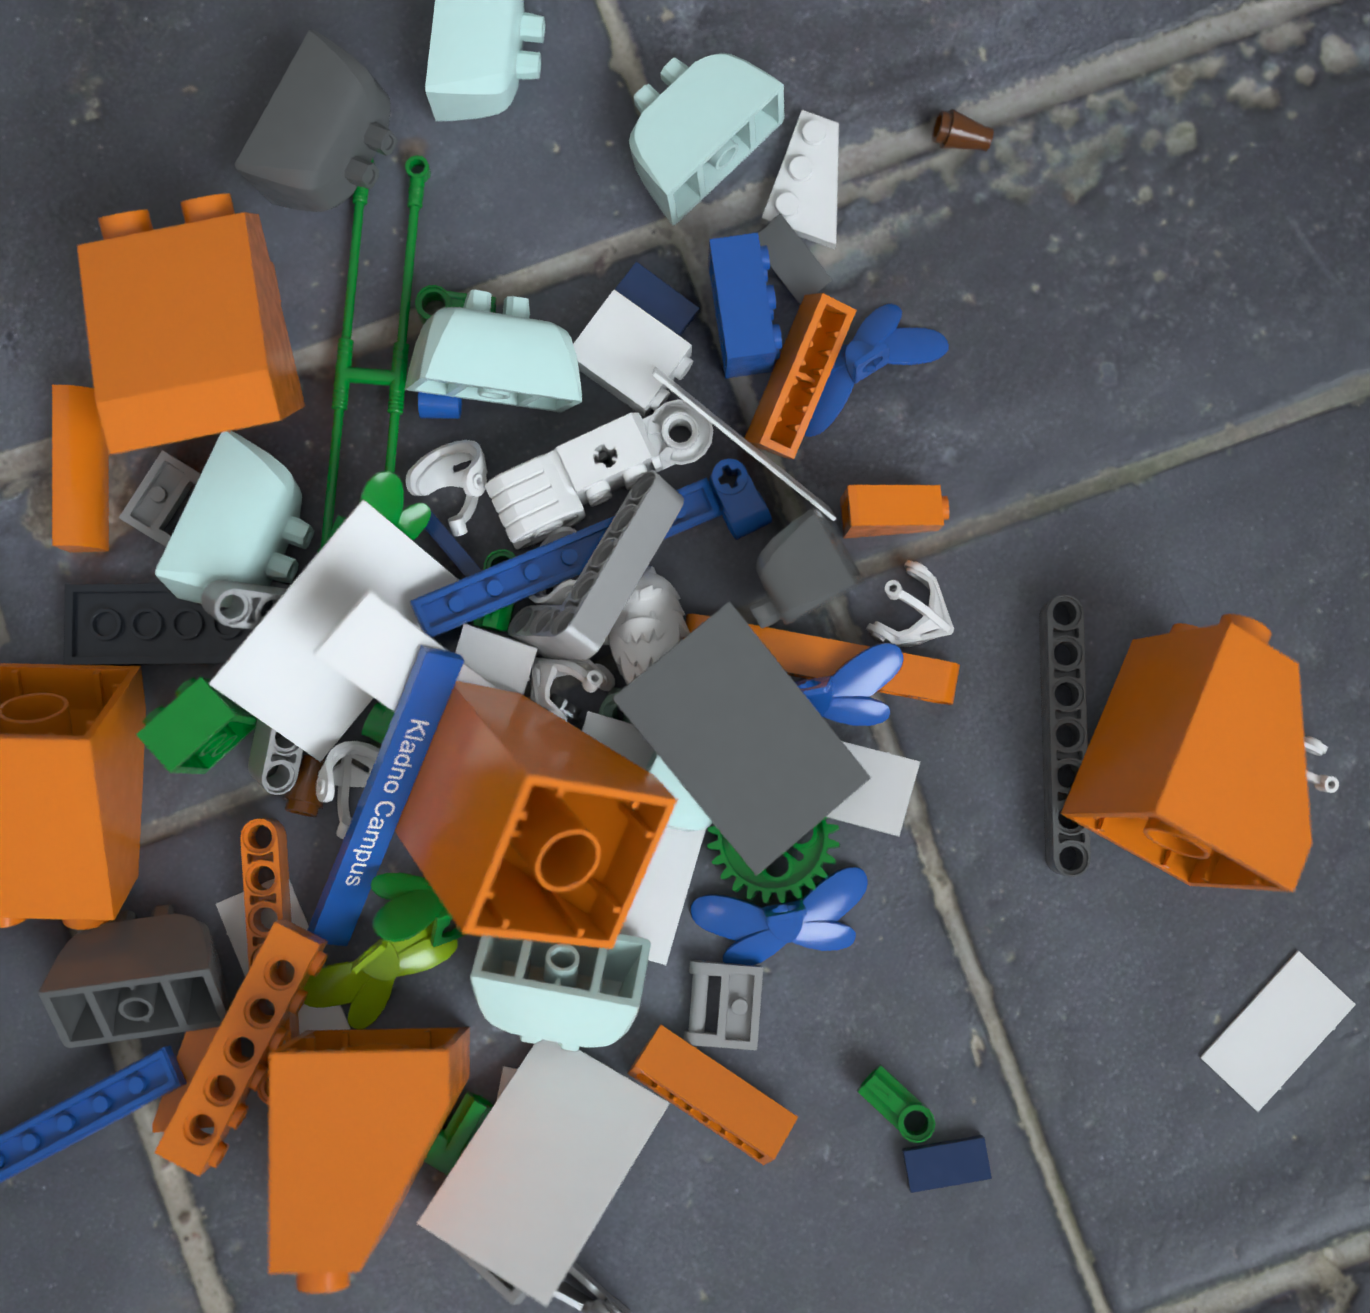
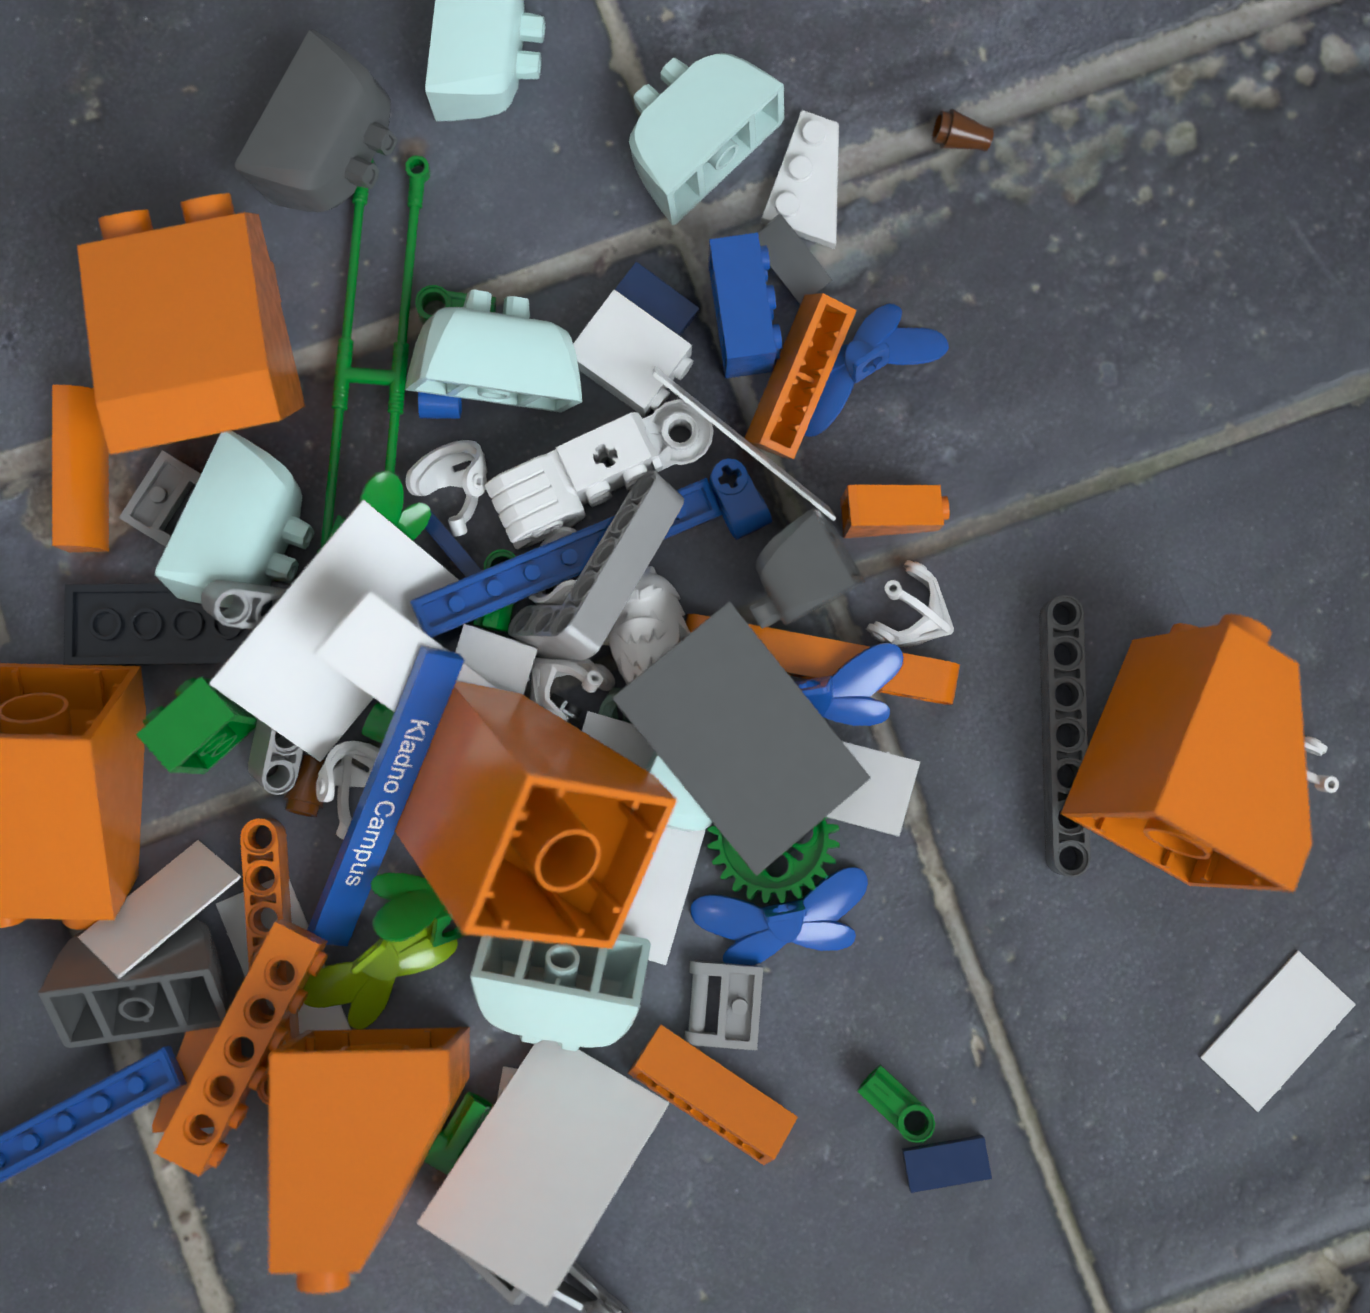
none -> white window [78,840,241,979]

